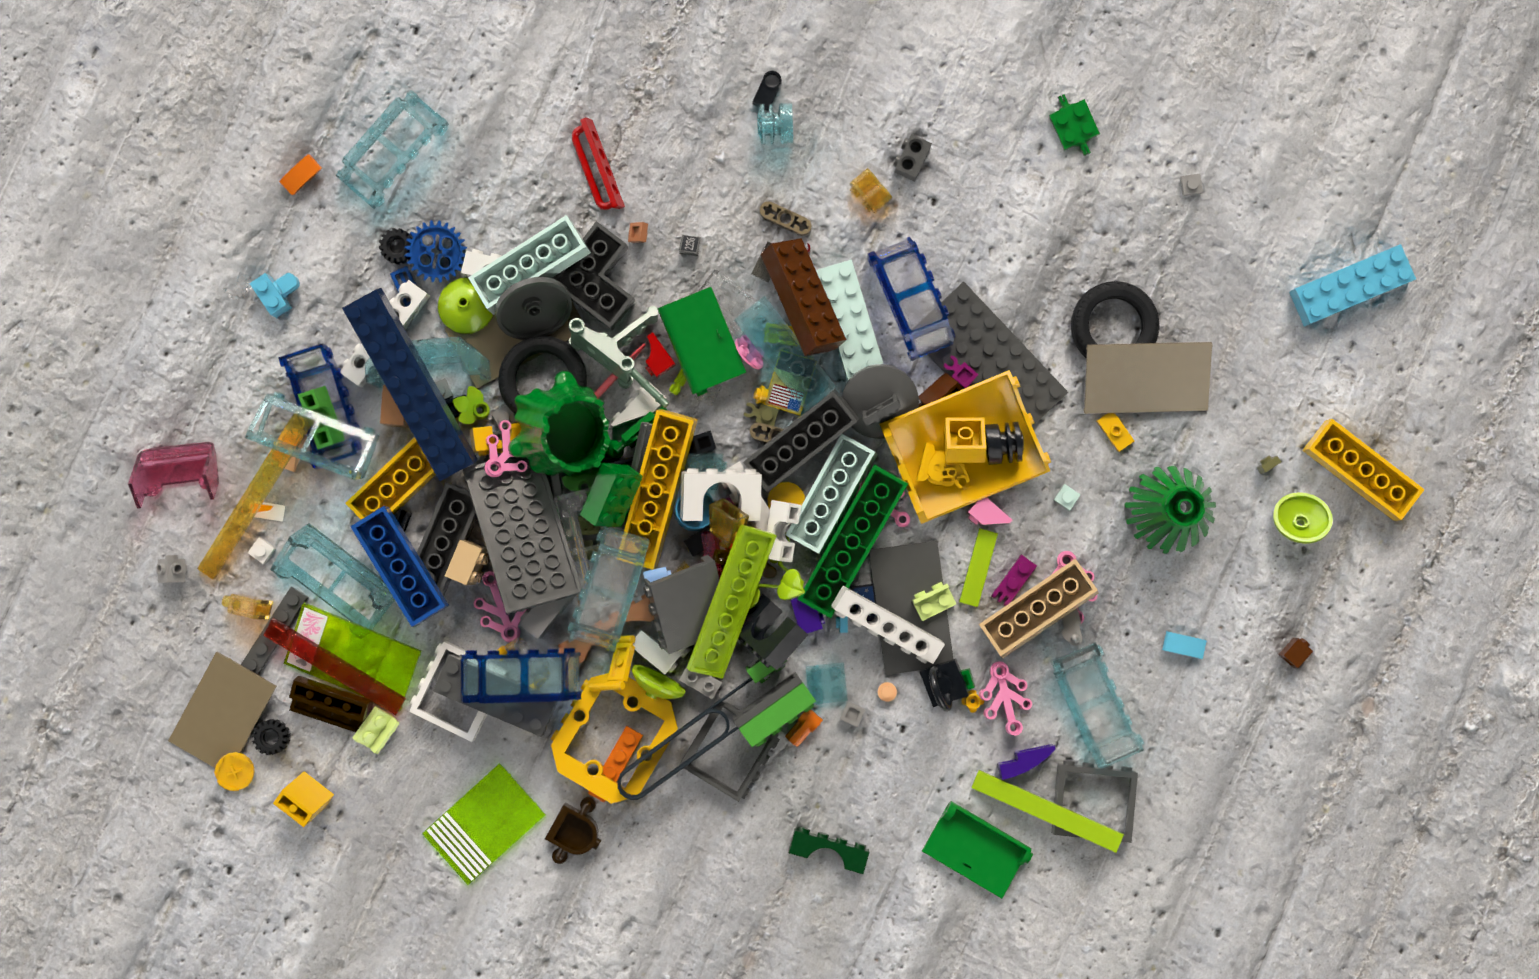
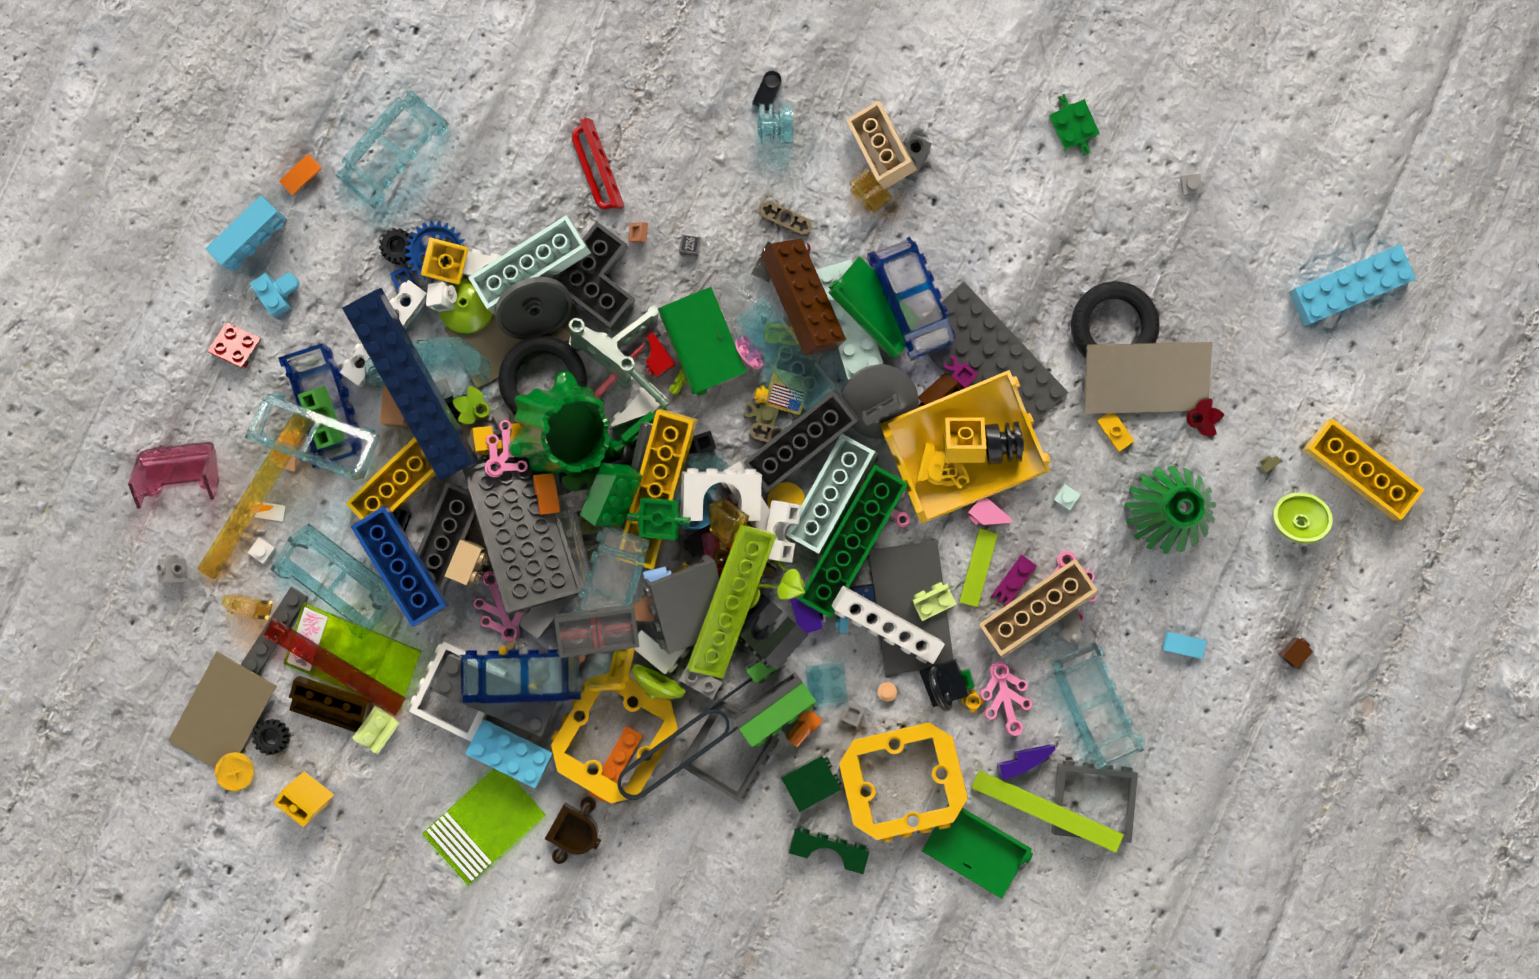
none -> medium azure brick [205,195,287,271]
none -> hinge [207,322,261,368]
none -> yellow brick [421,238,469,285]
none -> white brick [426,280,457,312]
none -> medium azure brick [465,719,553,788]
none -> orange slope [533,473,560,515]
none -> clear brick [554,604,639,658]
none -> green plate [627,498,691,540]
none -> dark green brick [781,754,842,812]
none -> green door [828,256,921,359]
none -> yellow panel [839,722,968,843]
none -> tan brick [846,101,917,189]
none -> dark red plate [1186,398,1224,436]

